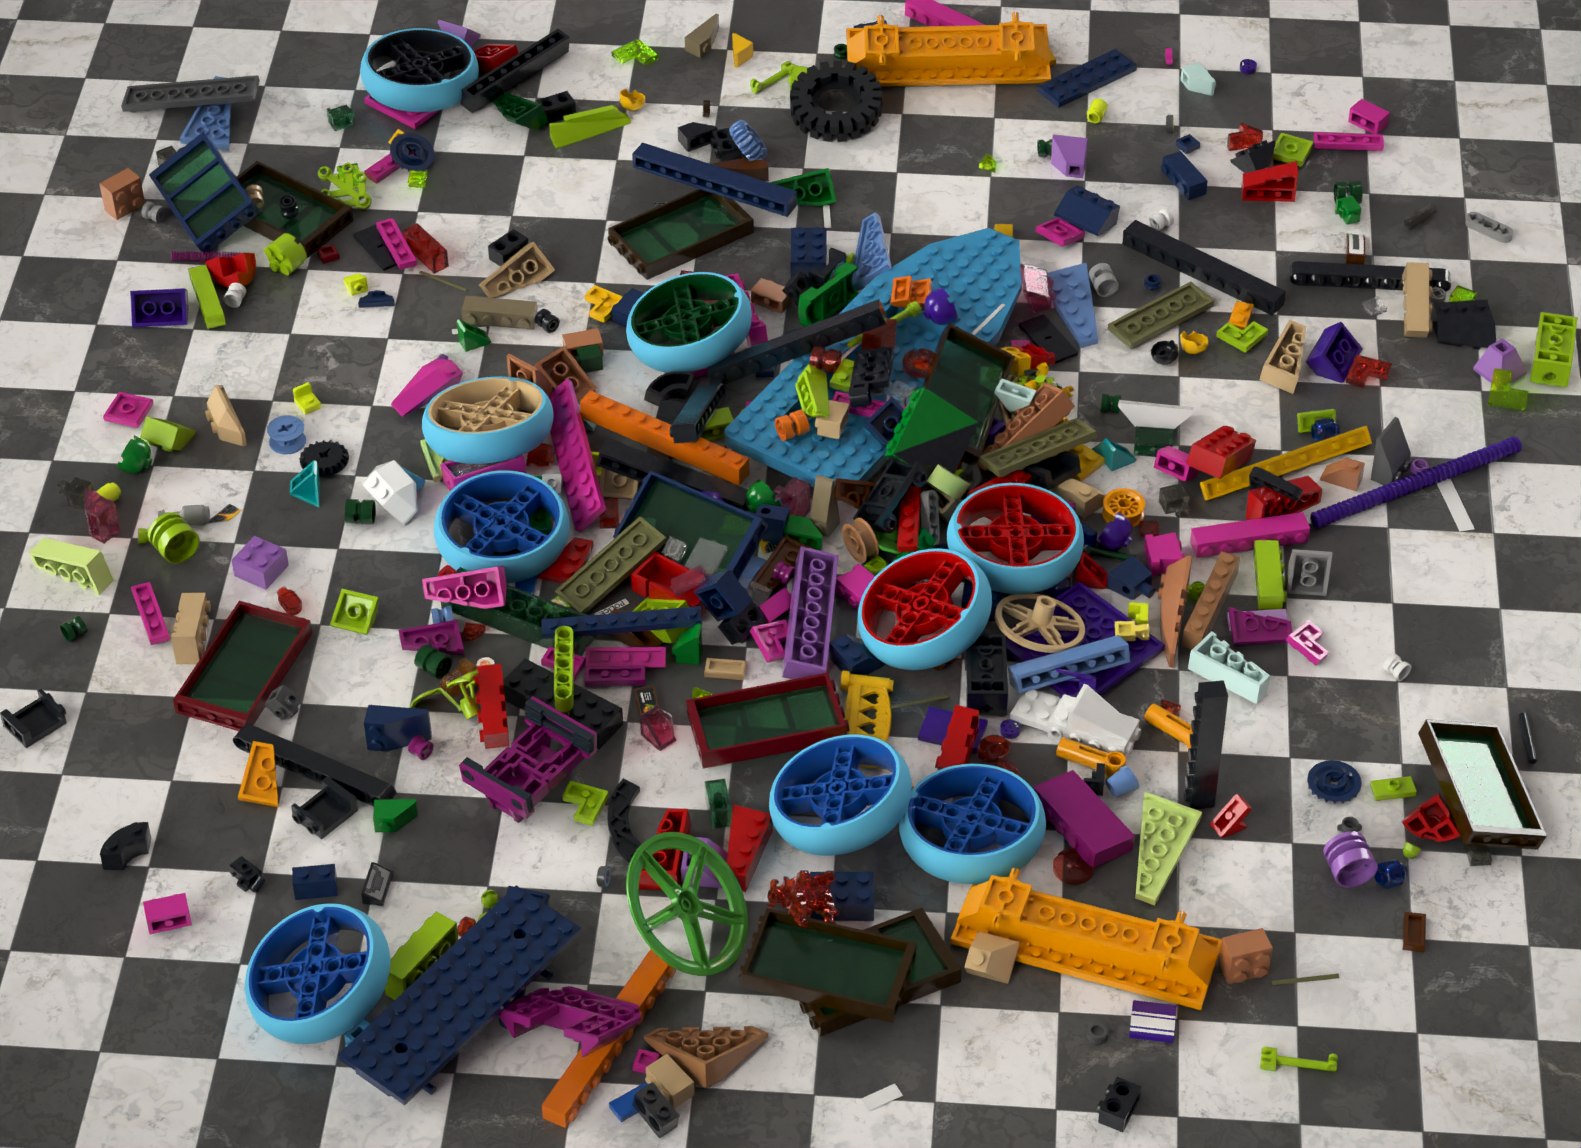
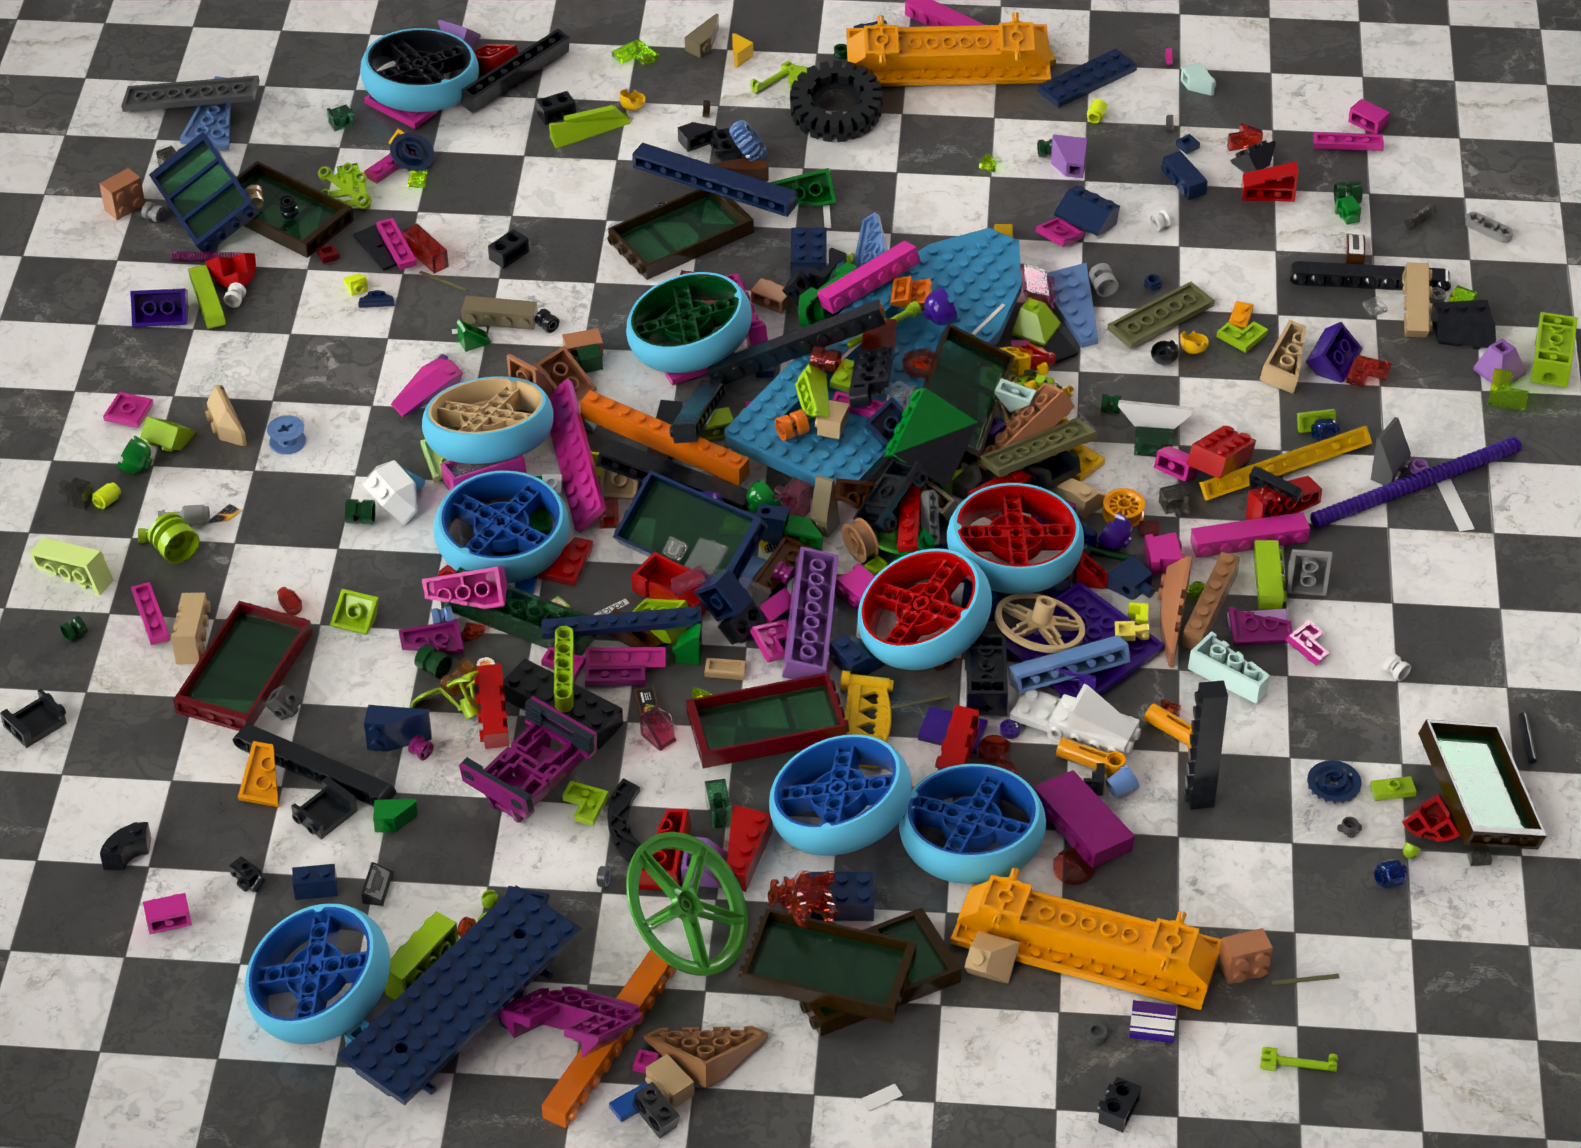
clear pink slope [84,488,120,544] -> none
medium lavender brick [232,536,289,590] -> none
lime brick [264,233,307,275] -> none
teal slope [290,460,320,507] -> none
neon yellow bracket [293,382,321,415] -> none
black gear [299,440,349,477] -> none
tan wedge [479,242,555,298] -> none
dark green wedge [492,92,548,130] -> none
clear red brick [526,443,555,467] -> none
olive plate [555,517,667,616] -> none
yellow plate [585,285,623,323] -> none
dark blue brick [611,288,644,328] -> none
black brick [644,371,694,406] -> none
yellowish green brick [927,464,970,500] -> none
teal slope [1092,438,1137,471] -> none
black brick [1122,220,1286,316] -> none
yellowish green wing [1135,791,1202,906] -> none
red slope [1209,793,1252,838] -> none
dark purple tile [1240,59,1257,74] -> none
lime plate [1272,133,1314,167] -> none
nougat slope [1320,458,1365,491] -> none
medium lavender wheel [1323,831,1378,888] -> none
reddish brown tile [1402,912,1426,952] -> none
none -> dark pink brick [817,241,921,314]
none -> lime slope [1012,298,1061,346]

